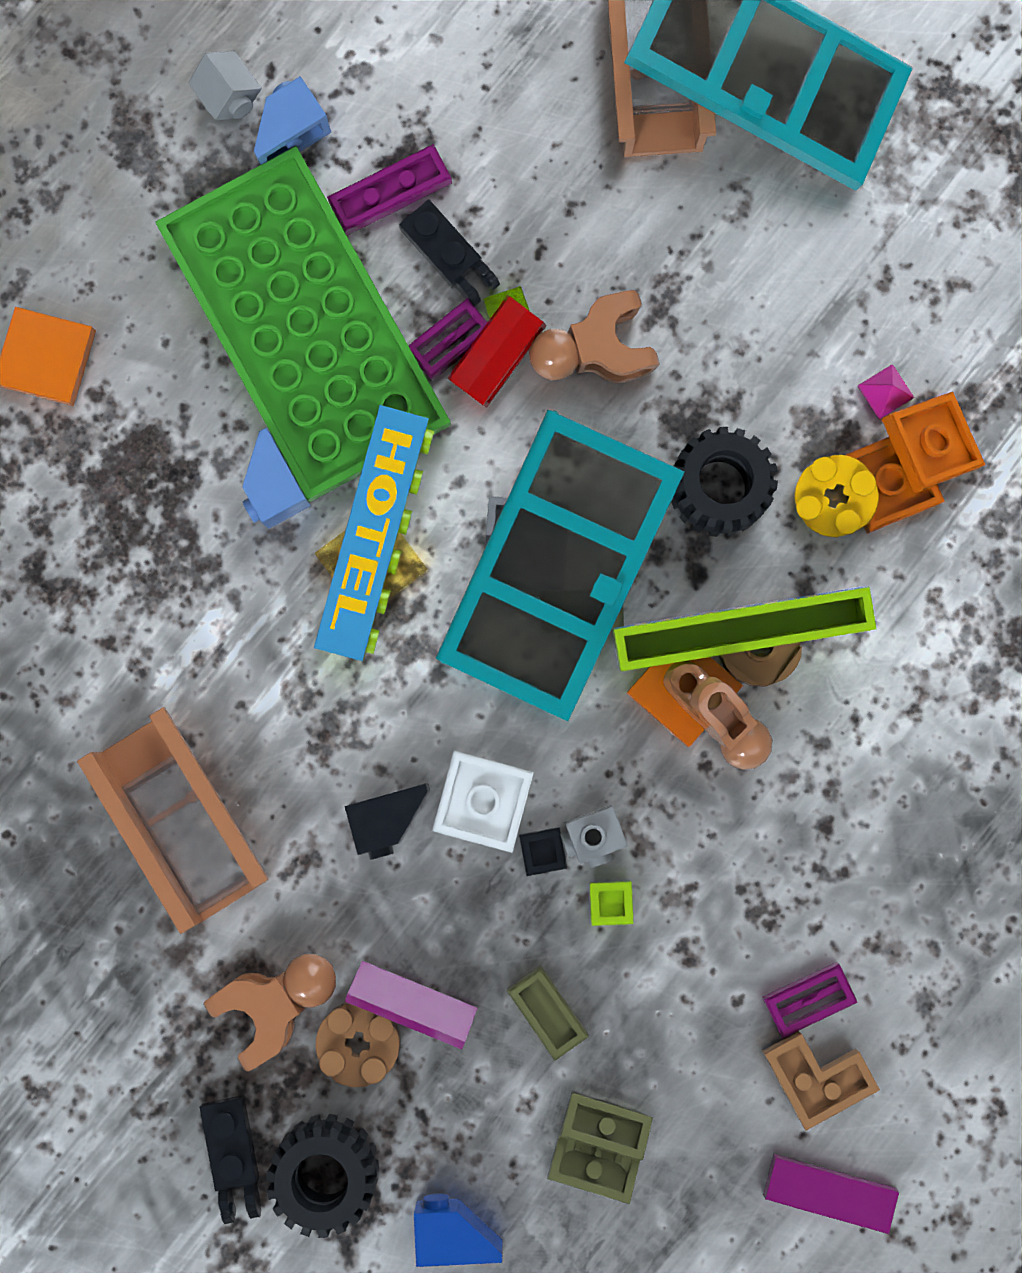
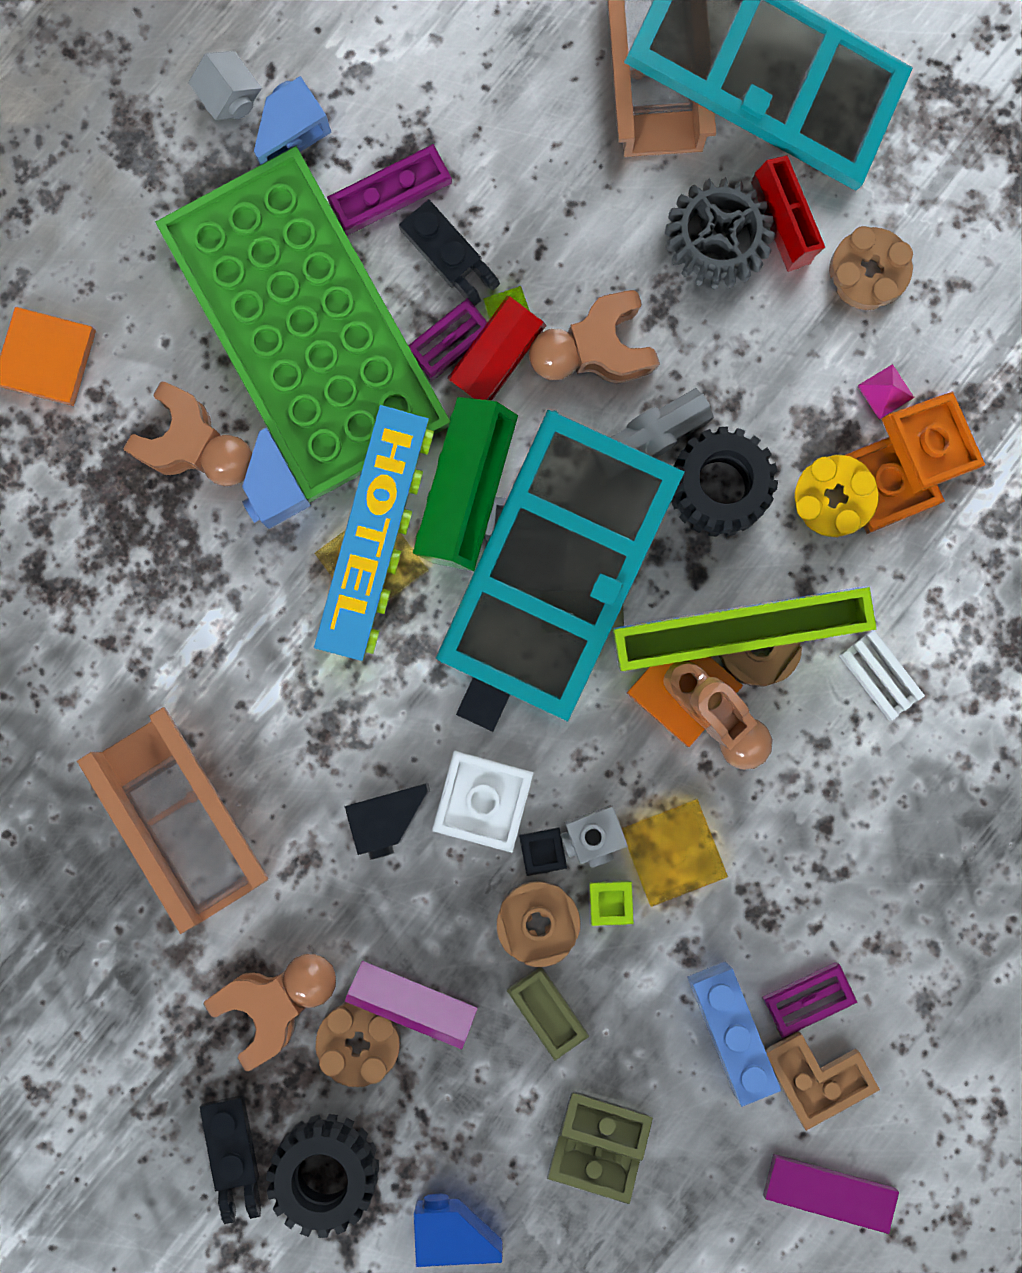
none -> nougat piece [123,381,252,486]
none -> green brick [413,397,518,571]
none -> black tile [456,678,510,732]
none -> medium nougat plate [497,881,580,967]
none -> light grey piece [591,388,714,481]
none -> clear yellow tile [621,799,728,907]
none -> dark grey gear [665,177,775,290]
none -> medium blue brick [687,962,781,1107]
none -> red piece [751,155,825,272]
none -> medium nougat plate [829,226,913,310]
none -> white tile [839,630,925,721]

